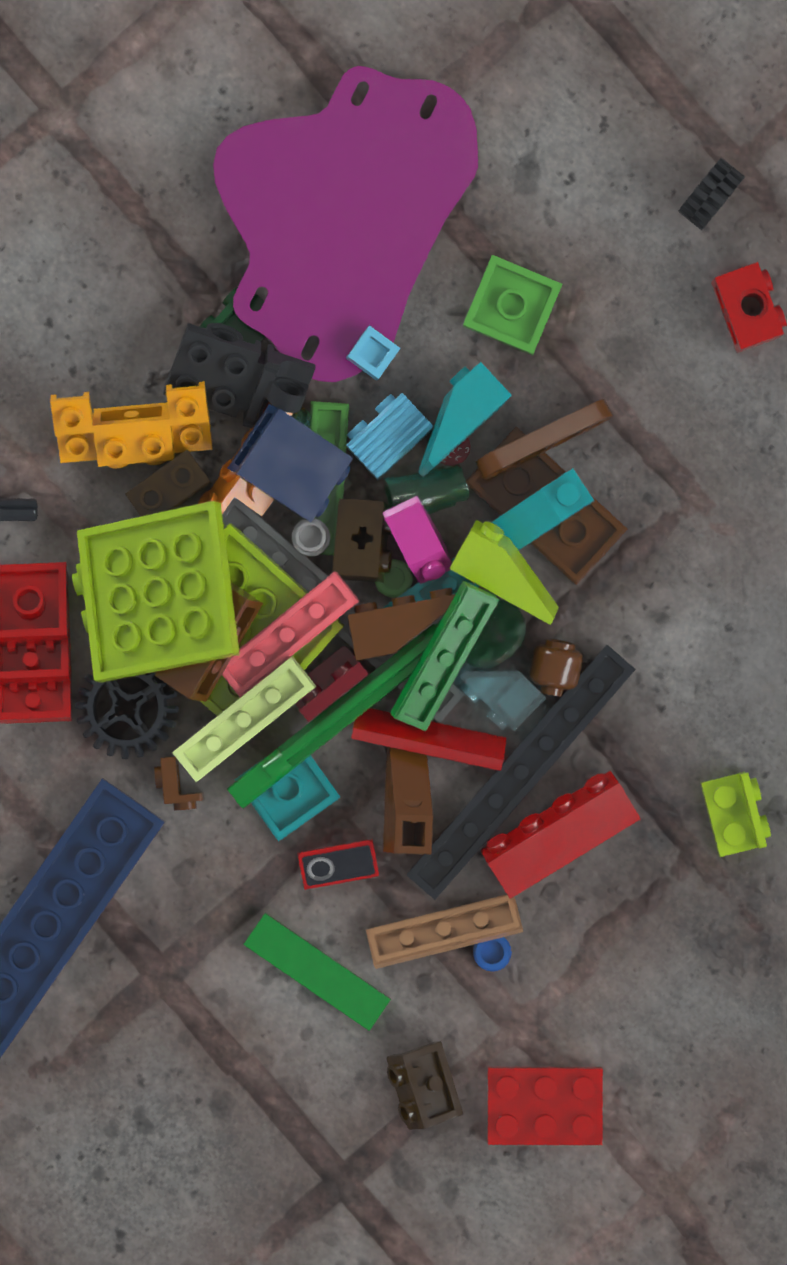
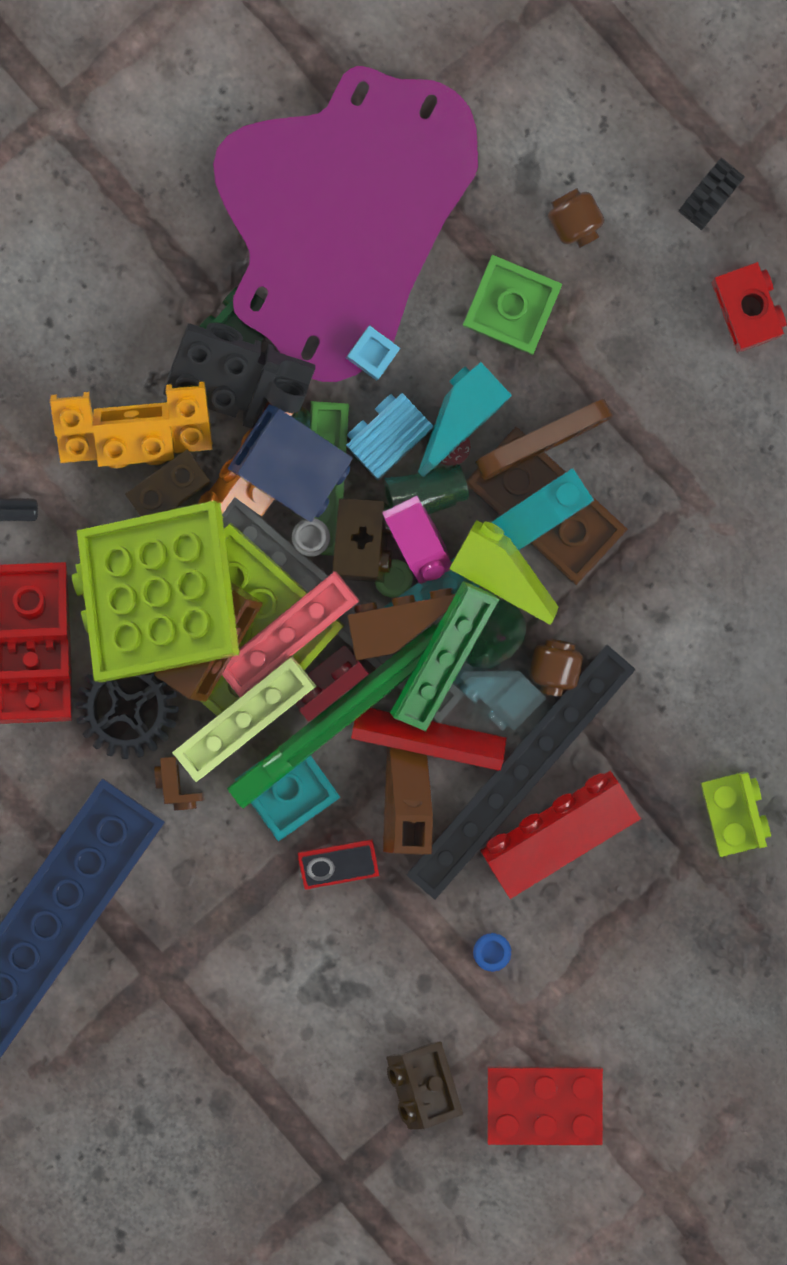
green tile [243,912,391,1031] -> none
medium nougat tile [366,894,523,969] -> none
none -> reddish brown head [548,188,605,248]

